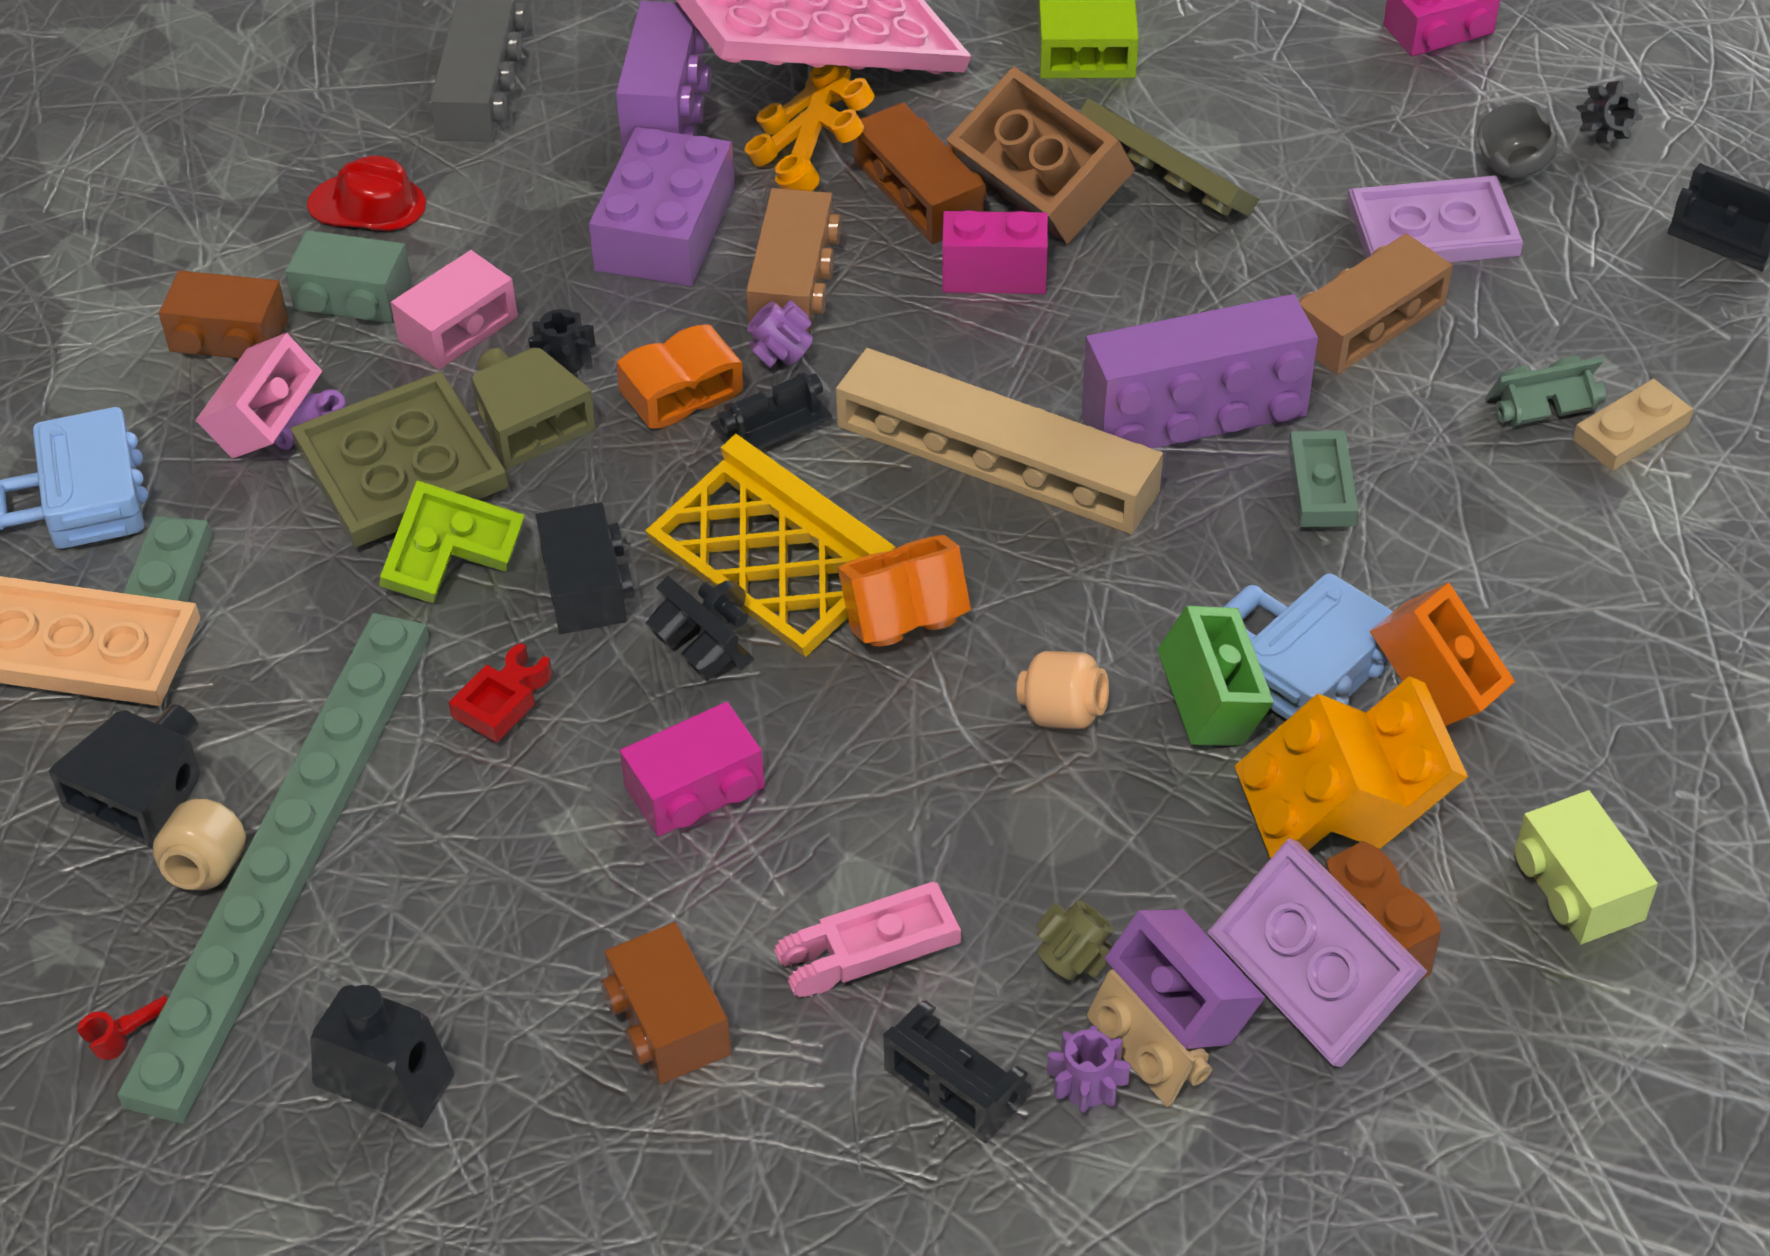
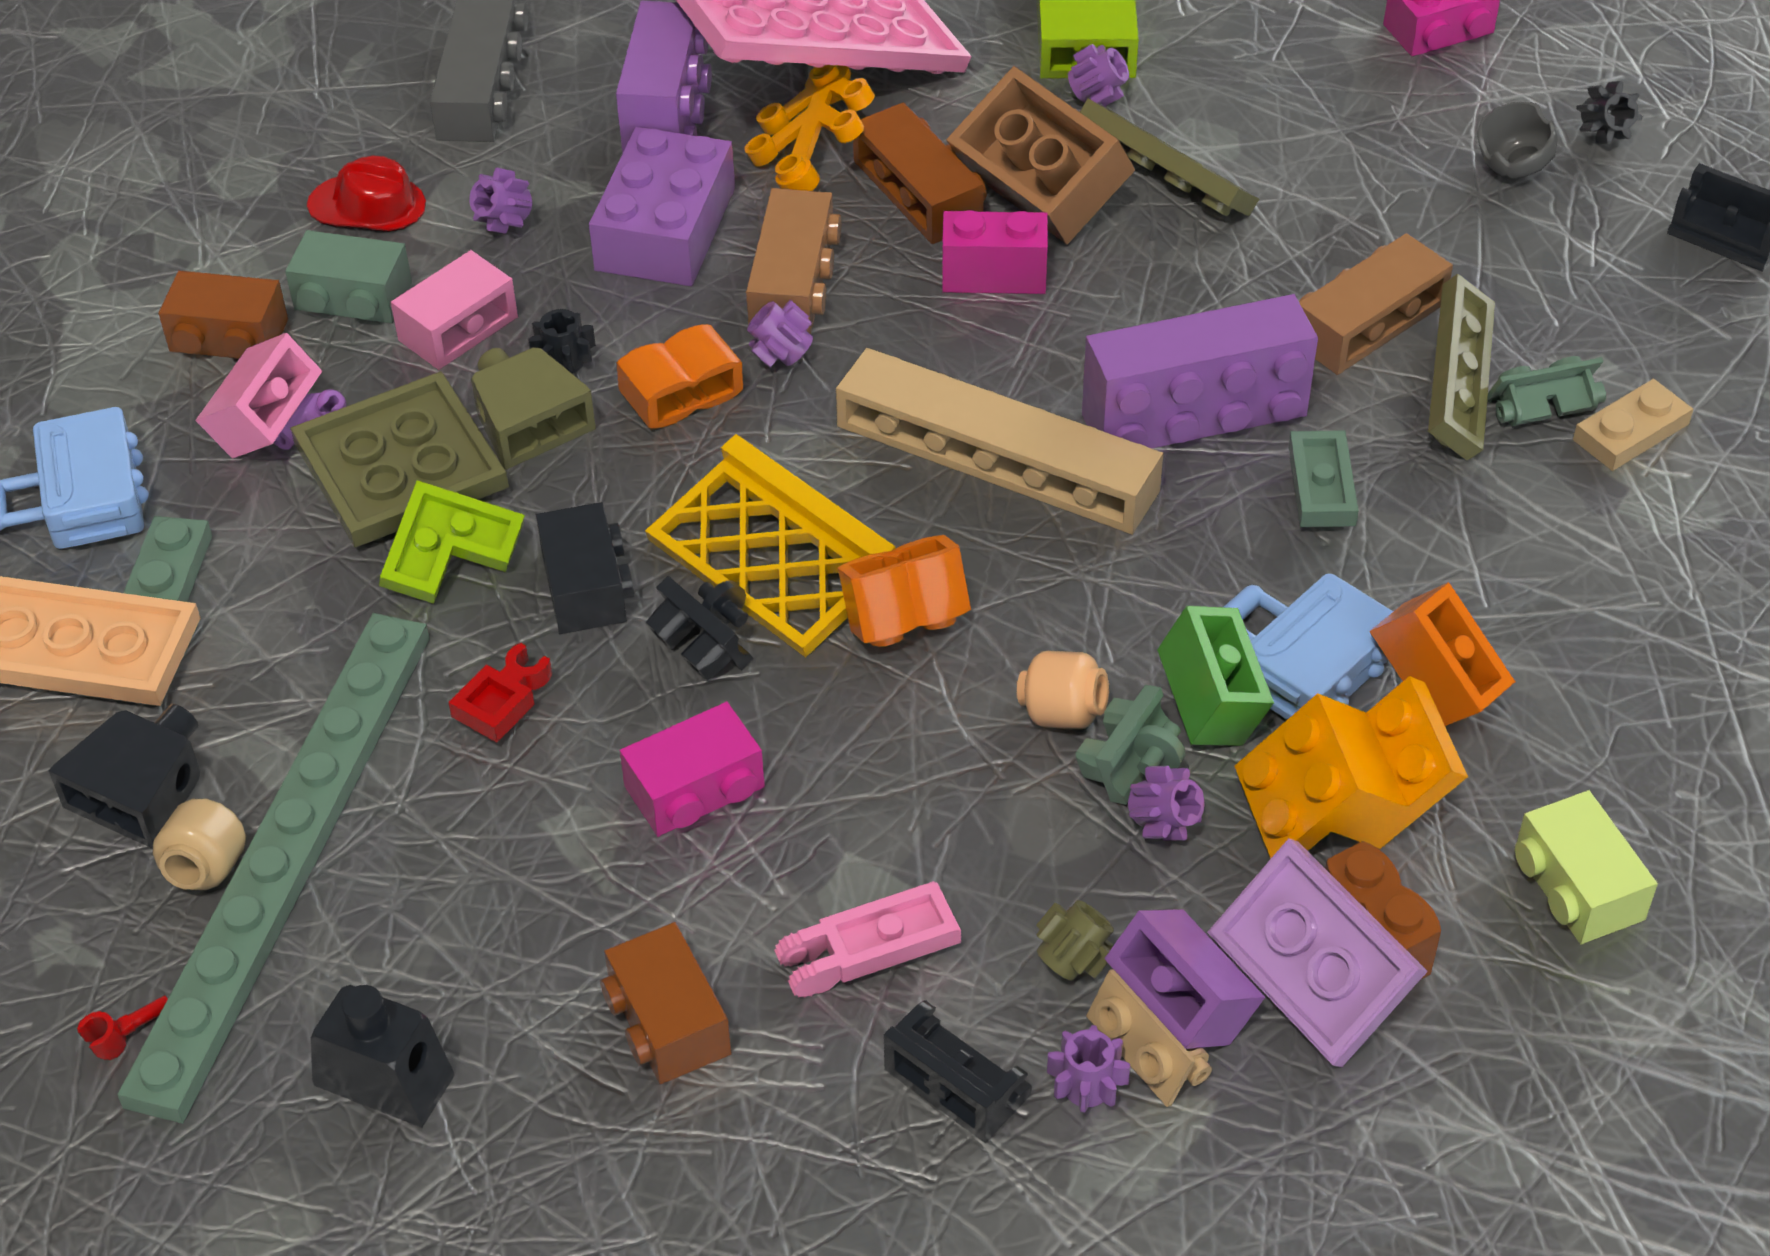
black hinge [711,372,832,449] -> none
lavender tile [1347,176,1523,262] -> none
none -> medium lavender gear [469,168,532,234]
none -> medium lavender gear [1068,44,1129,107]
none -> sand green hips [1076,685,1186,805]
none -> medium lavender gear [1128,766,1204,840]
none -> olive plate [1428,274,1495,461]

